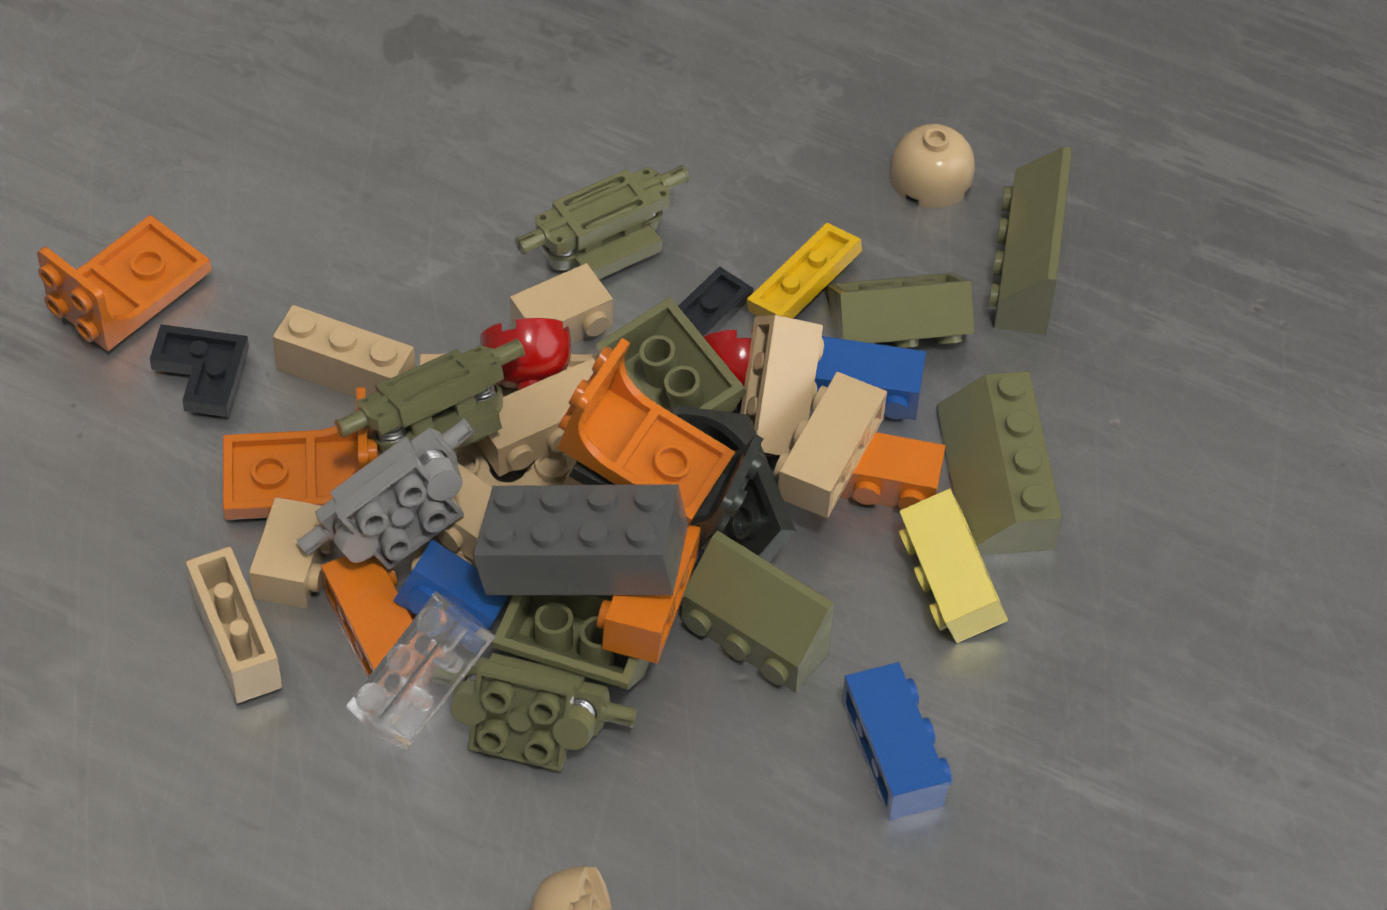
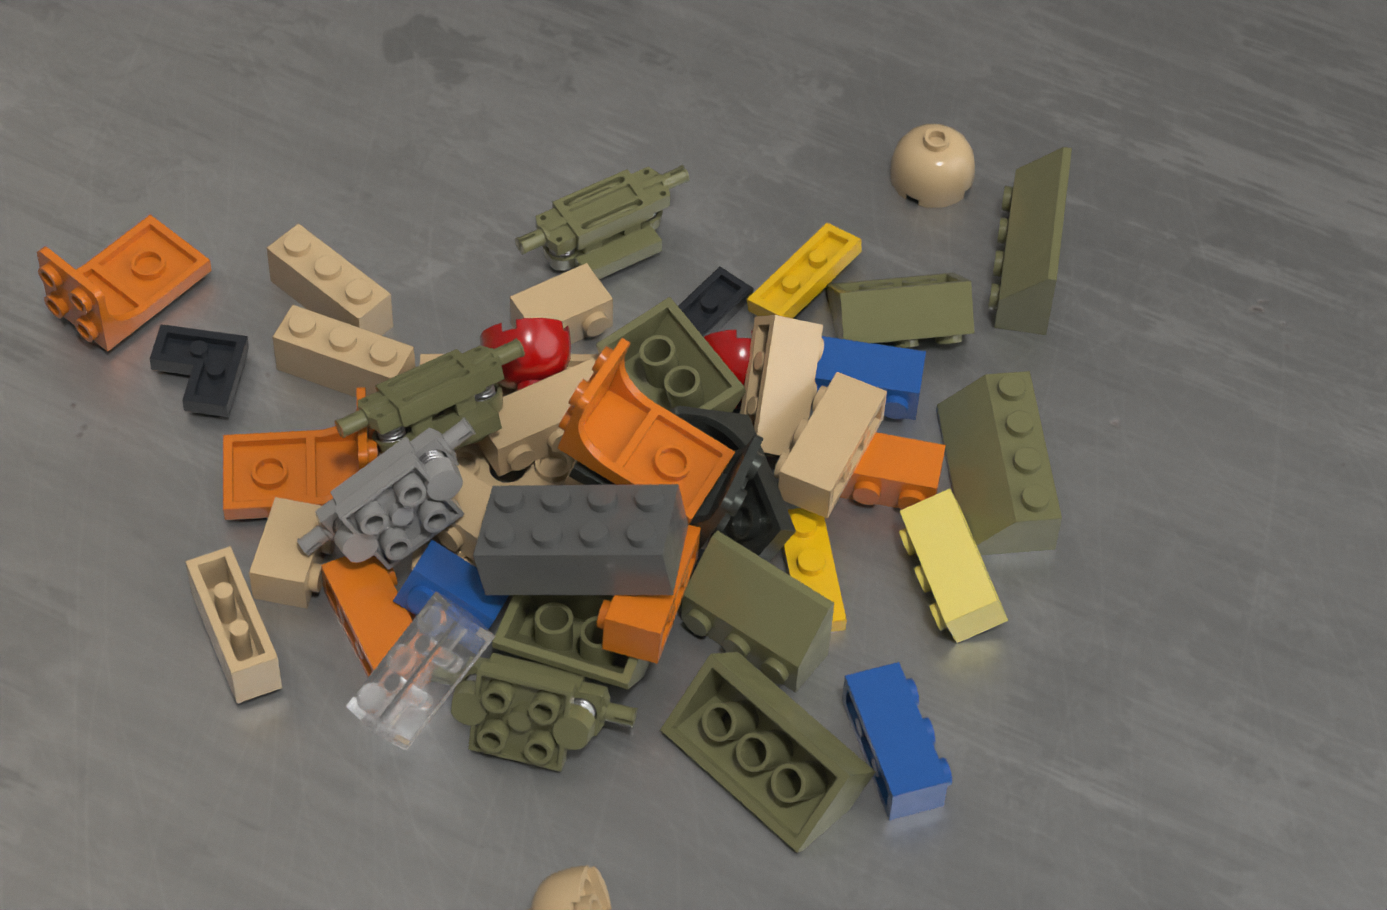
none -> tan brick [266,223,393,336]
none -> olive slope [660,652,876,853]
none -> yellow plate [781,508,847,632]

